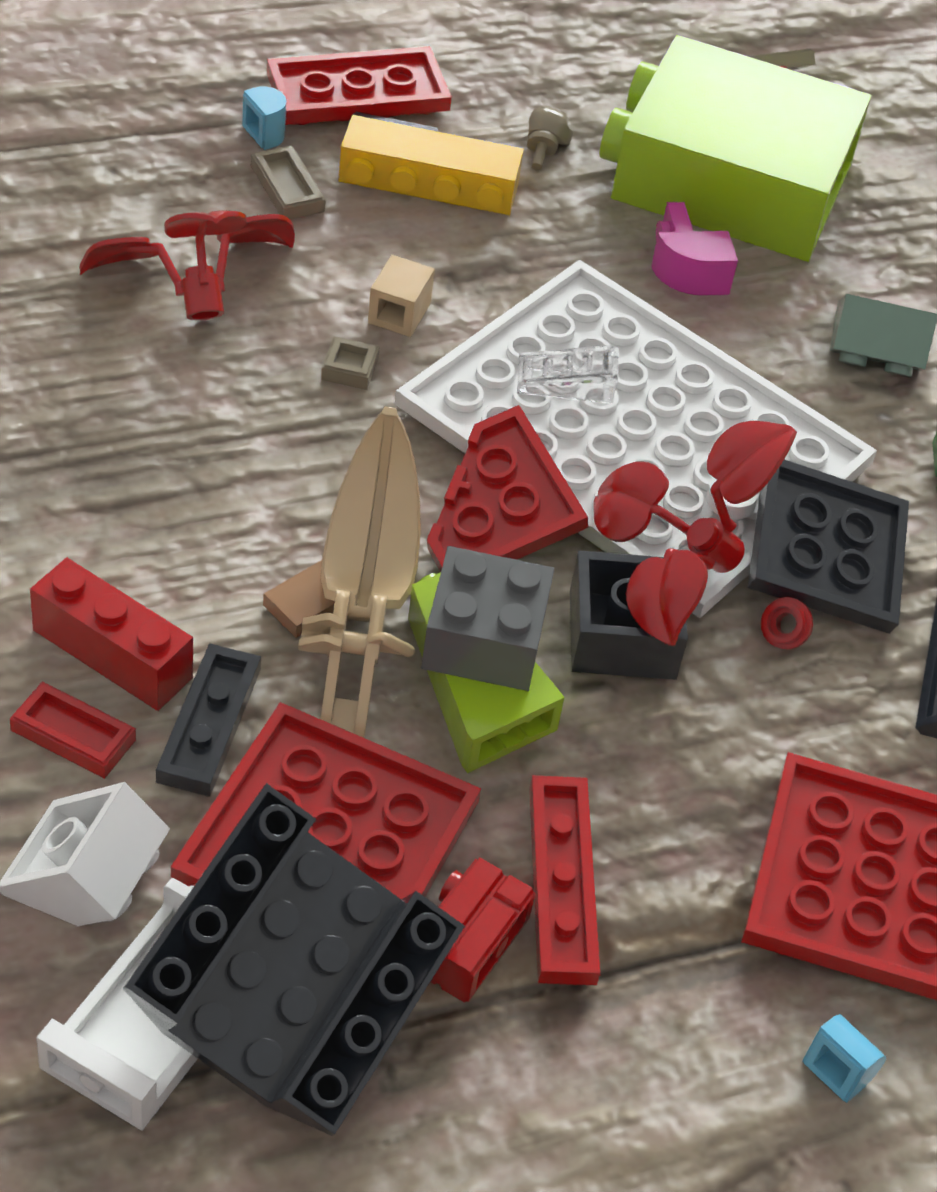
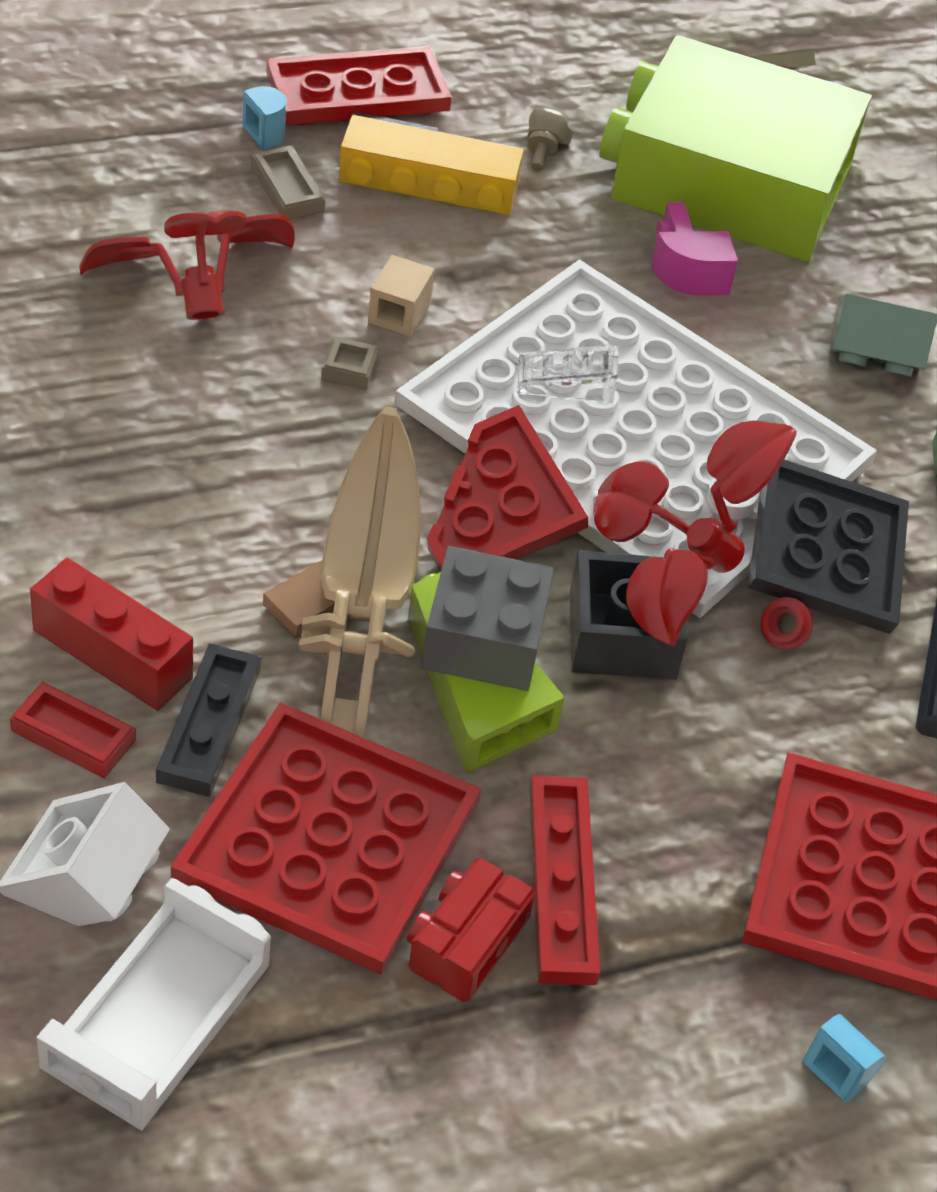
black slope [123,783,465,1136] -> none

